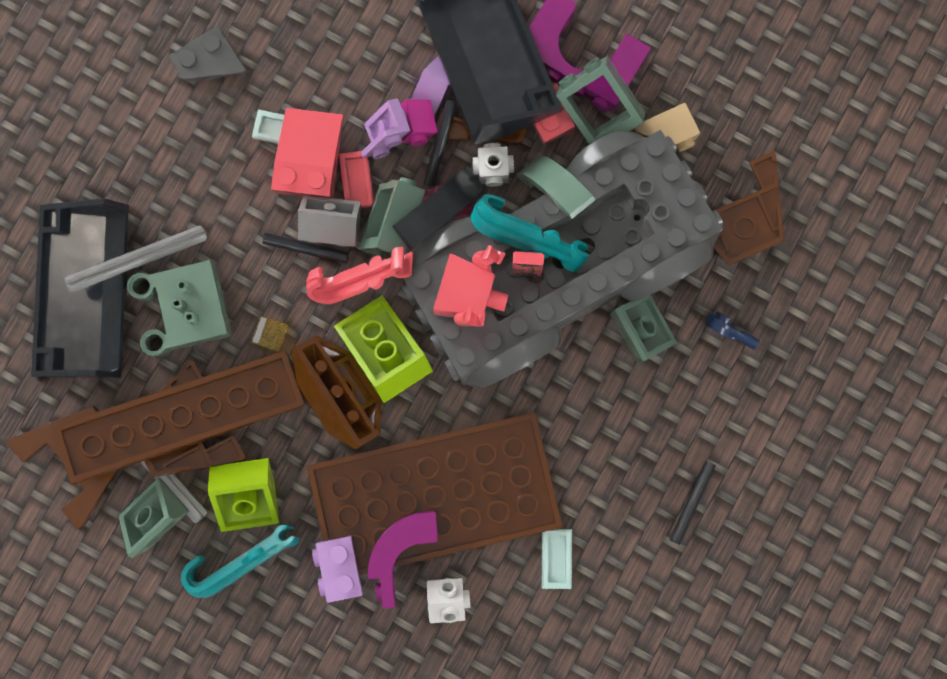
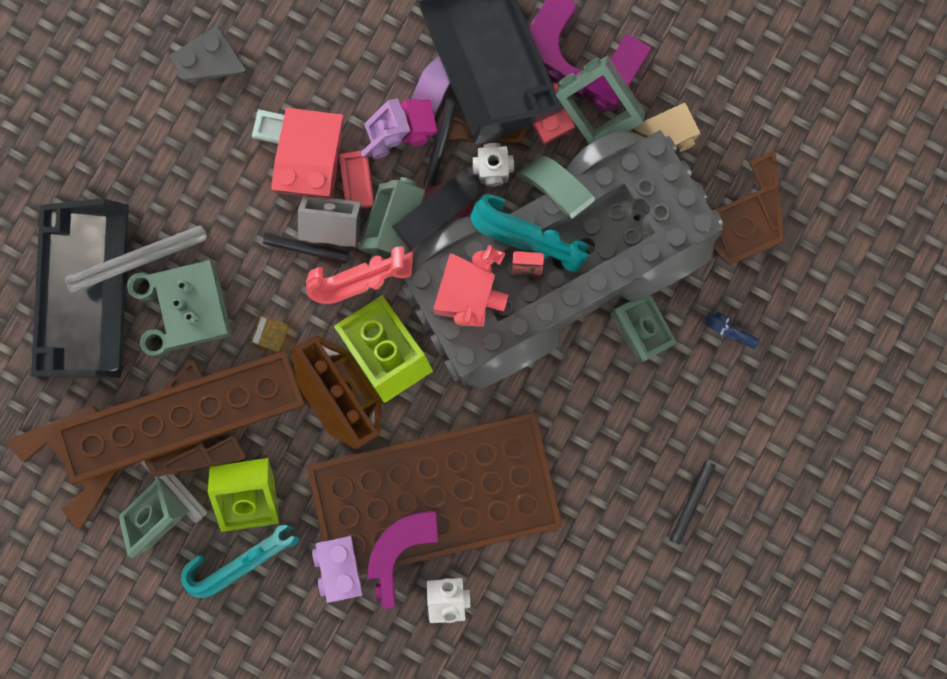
light aqua tile [541,529,572,589] -> none

